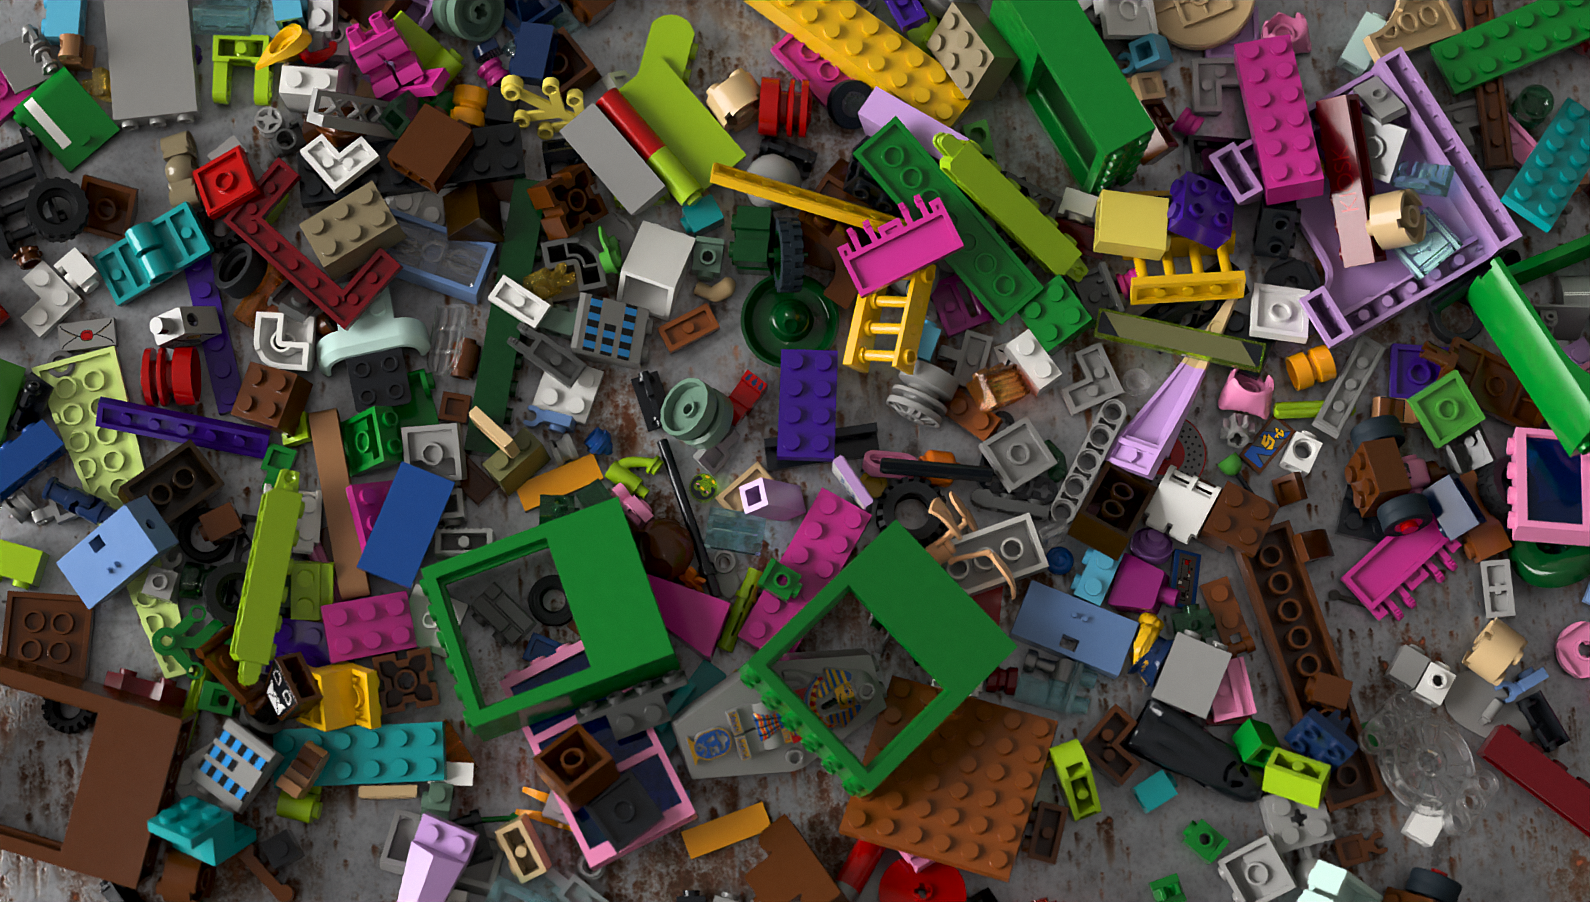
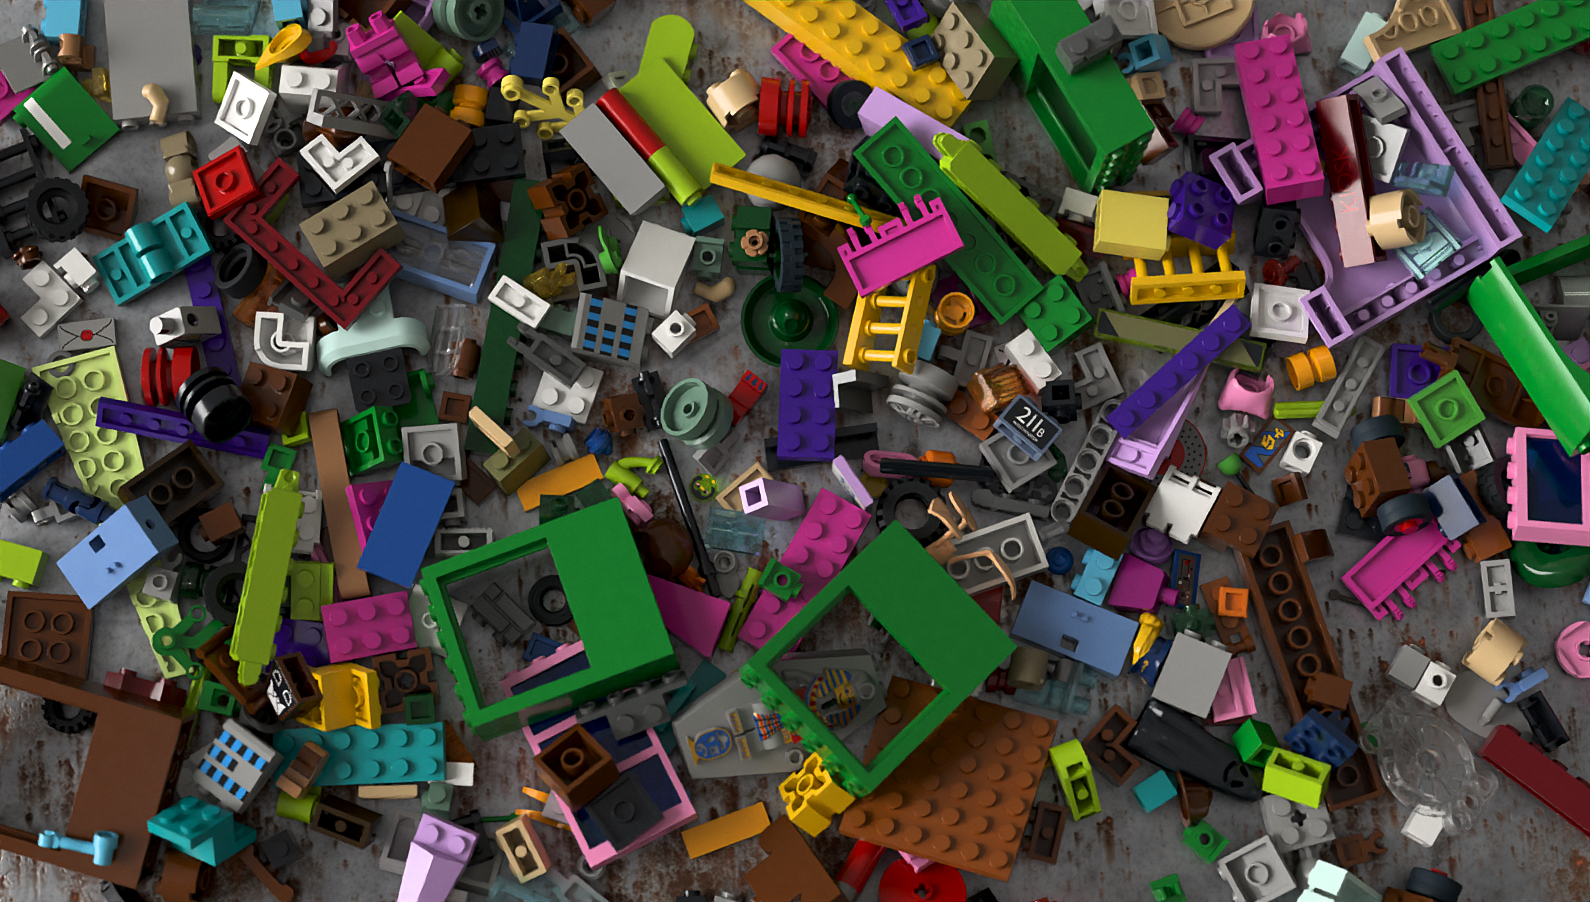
none -> medium azure brick [38,830,119,866]
none -> tan arm [142,83,169,125]
none -> black wheel [176,366,254,444]
none -> white plate [214,71,277,146]
none -> dark brown brick [310,794,383,850]
none -> light grey hinge [384,161,396,209]
none -> dark green plate [404,692,436,726]
none -> reddish brown brick [602,392,646,436]
none -> white brick [652,310,697,359]
none -> medium nougat plate [741,229,769,257]
none -> yellow brick [778,752,856,837]
none -> dark grey panel [832,369,889,414]
none -> green hinge [846,193,872,227]
none -> dark blue tile [902,34,940,71]
none -> light orange wheel [934,292,975,336]
none -> brick [992,393,1063,462]
none -> dark tan piece [1007,647,1049,691]
none -> black brick [1041,379,1082,424]
none -> dark grey brick [1055,14,1124,76]
none -> dark purple plate [1105,304,1252,439]
none -> reddish brown piece [1177,770,1213,828]
none -> orange tile [1217,587,1249,619]
none -> clear red plate [1263,255,1302,286]

